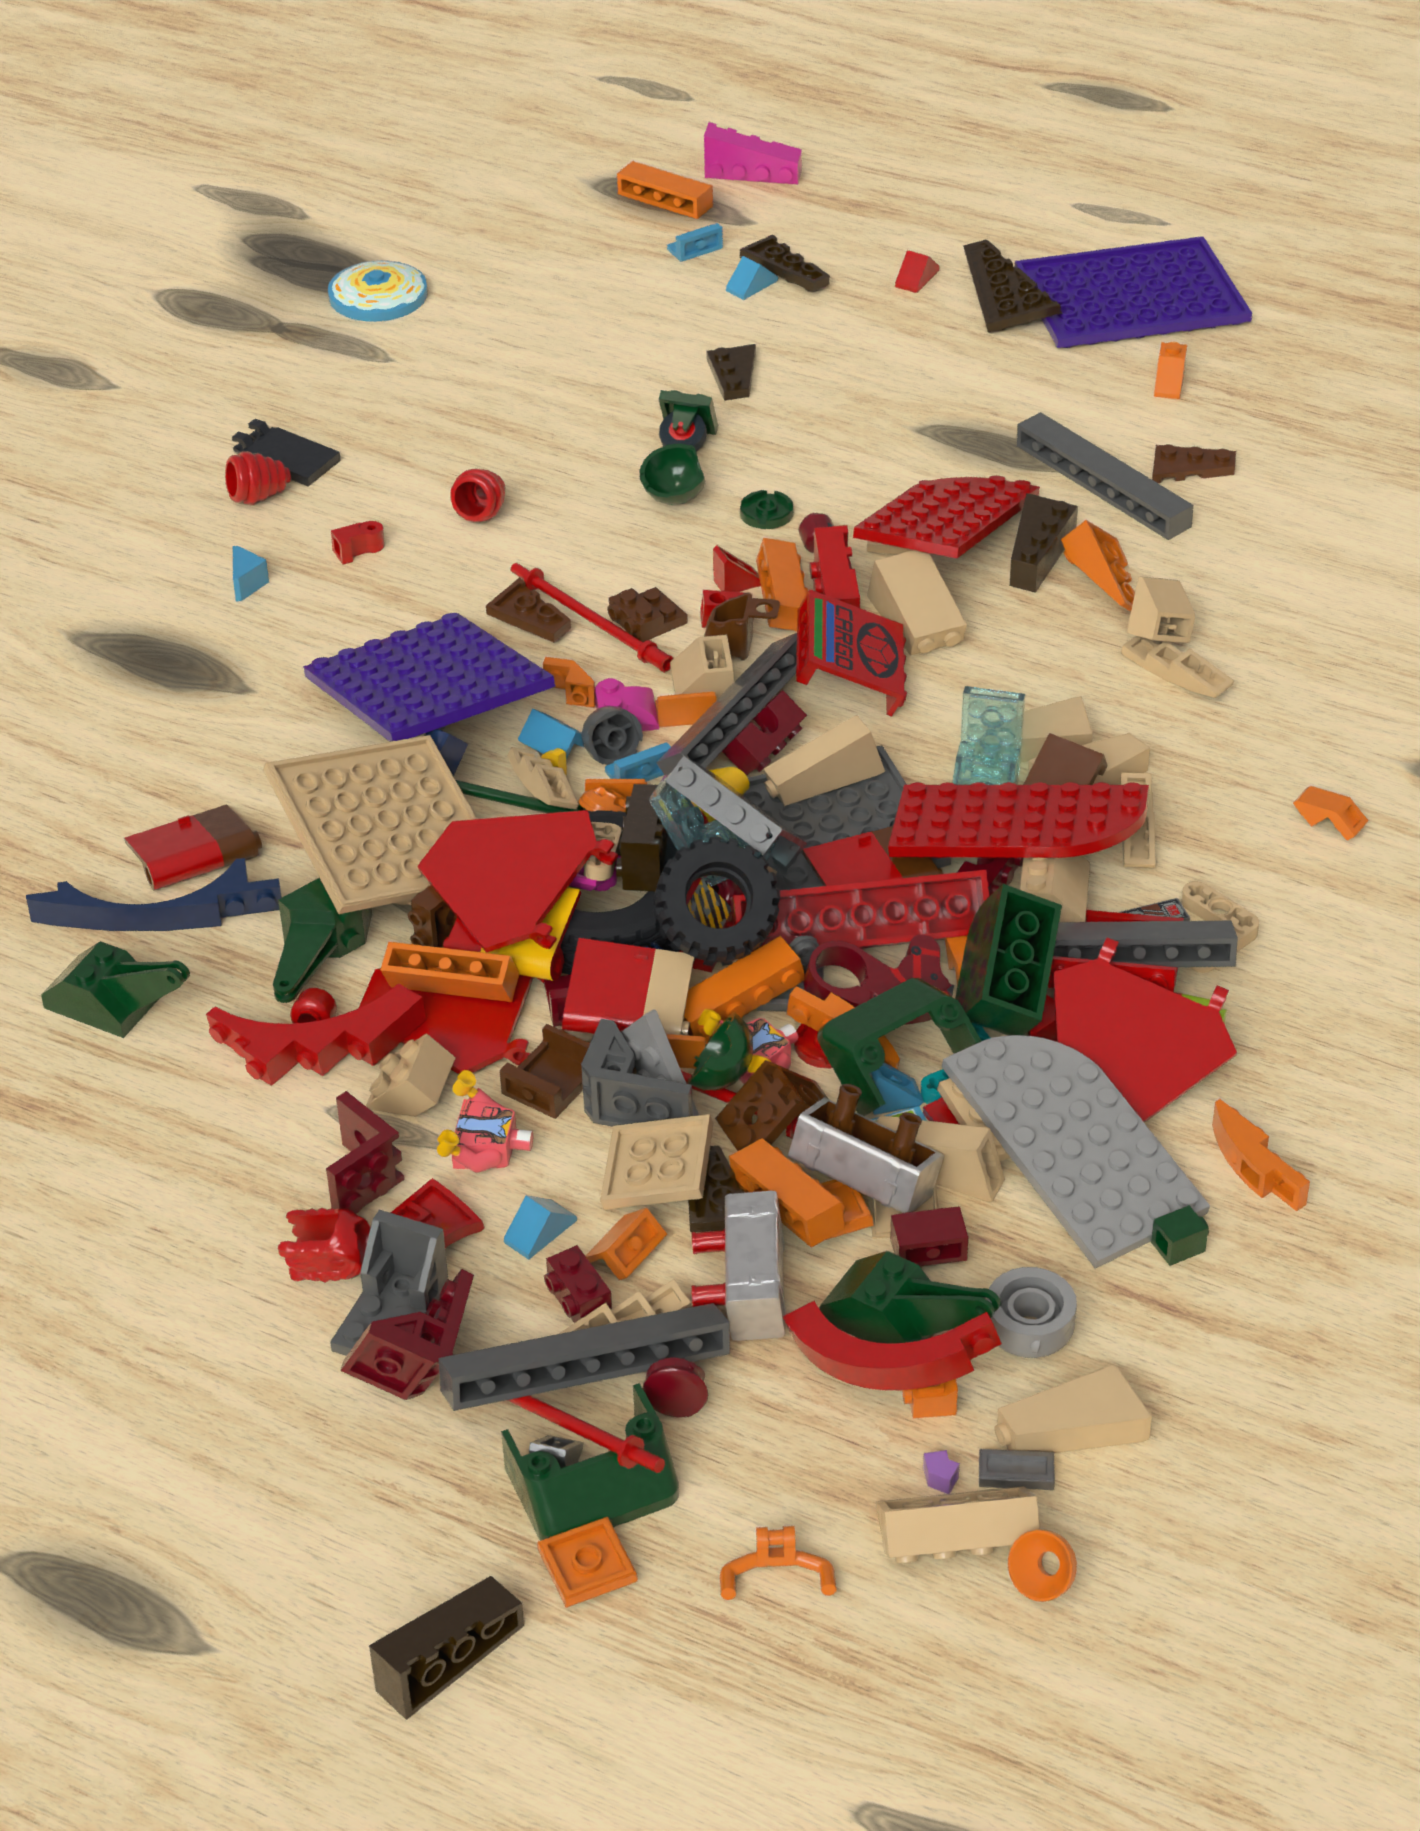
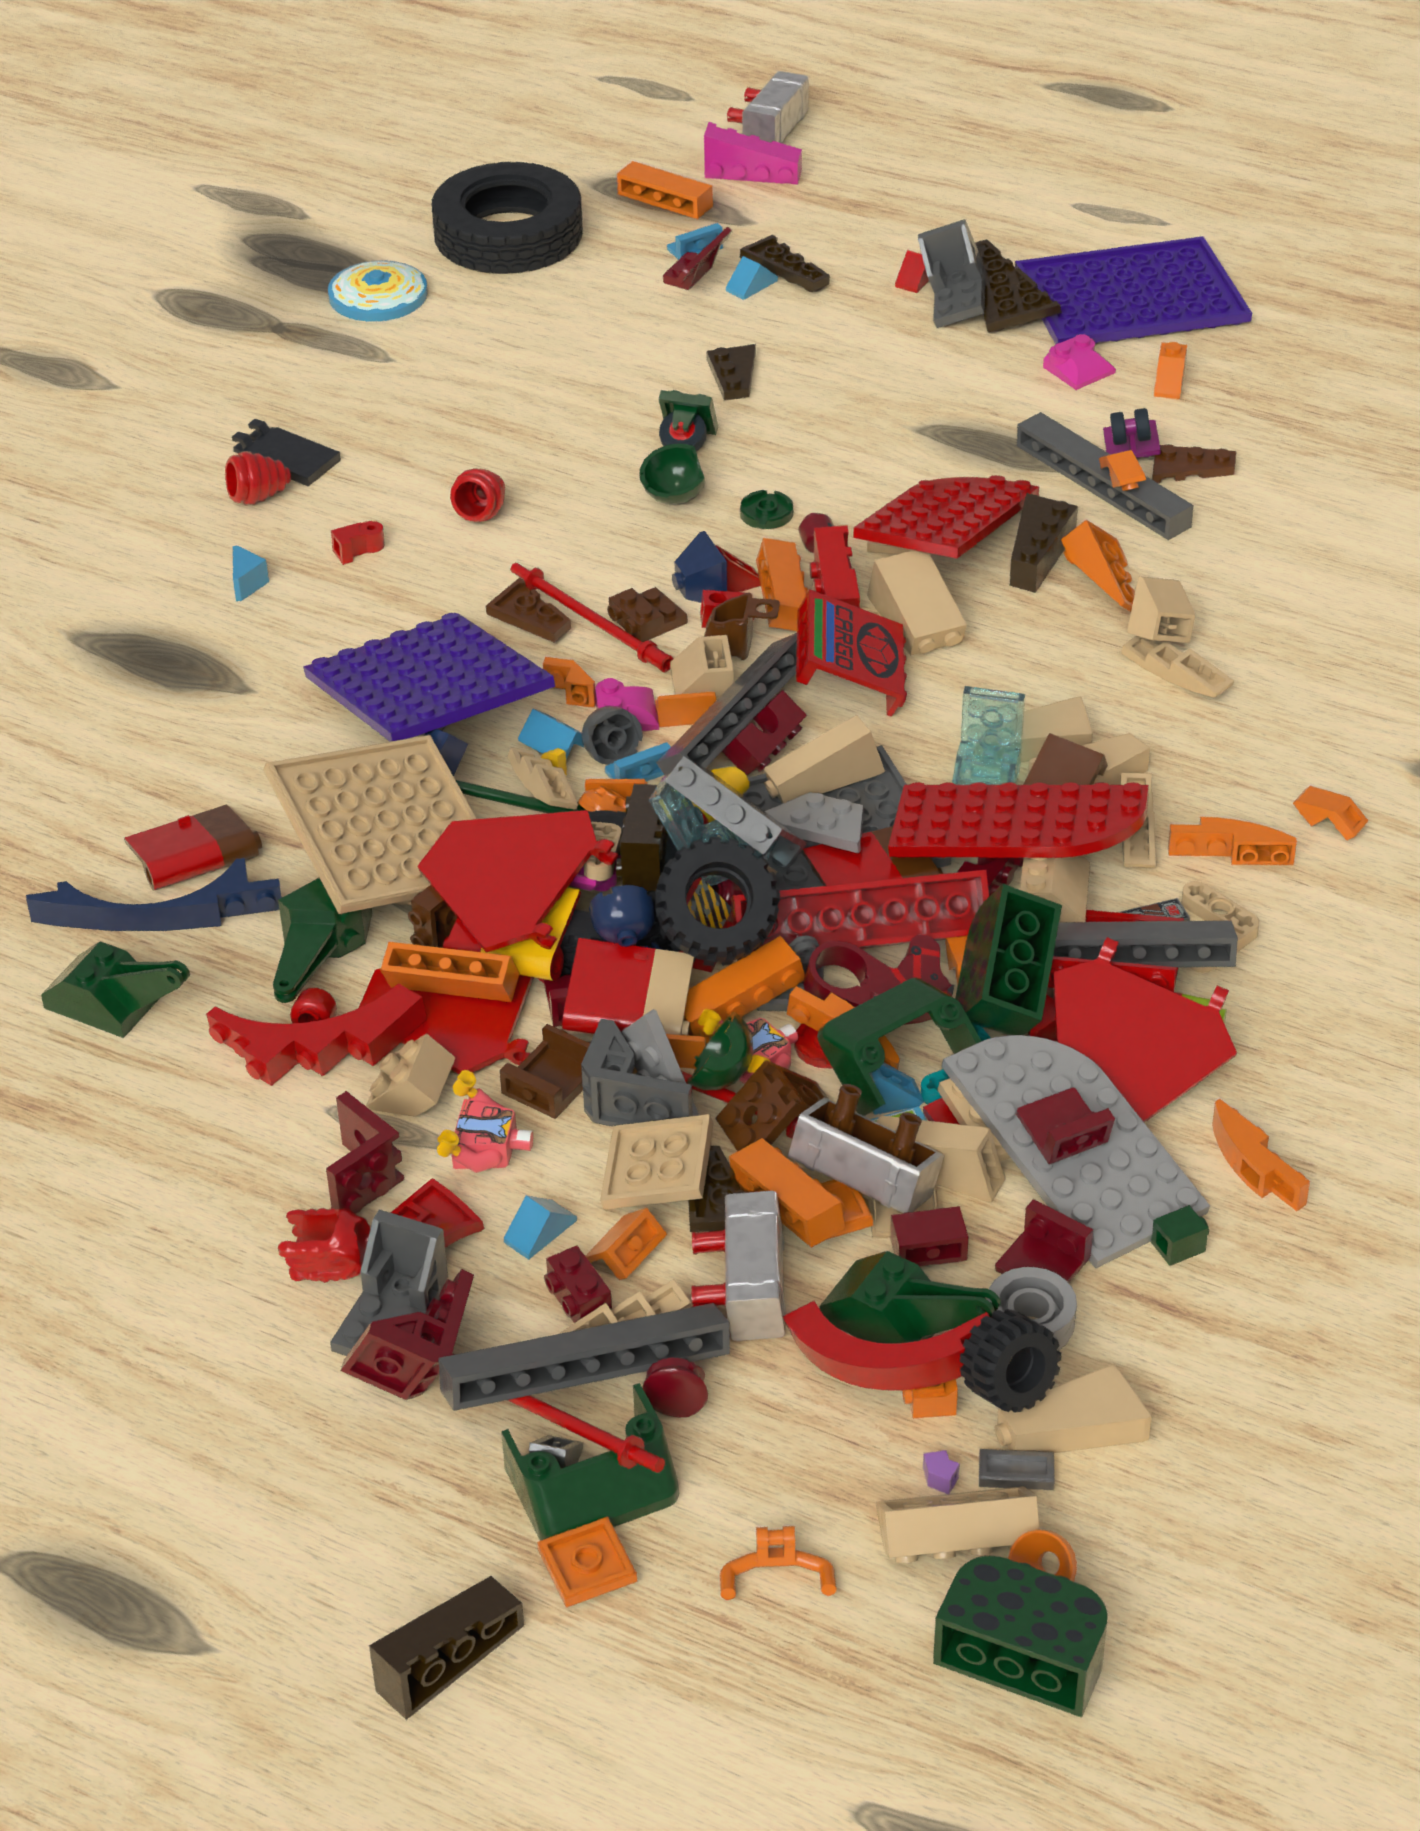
none -> black tyre [431,162,583,274]
none -> dark blue cylinder [589,885,655,947]
none -> dark red plate [663,226,733,290]
none -> dark blue slope [672,531,727,603]
none -> flat silver piece [727,71,809,143]
none -> light grey wing [765,792,864,853]
none -> dark grey bracket [918,219,985,328]
none -> dark green brick [933,1556,1108,1718]
none -> black tyre [959,1309,1061,1413]
none -> dark red bracket [995,1199,1093,1283]
none -> dark red bracket [1016,1087,1115,1165]
none -> dark pink slope [1043,334,1116,390]
none -> orange slope [1099,450,1146,491]
none -> plate [1103,408,1161,458]
none -> orange slope [1168,817,1297,865]

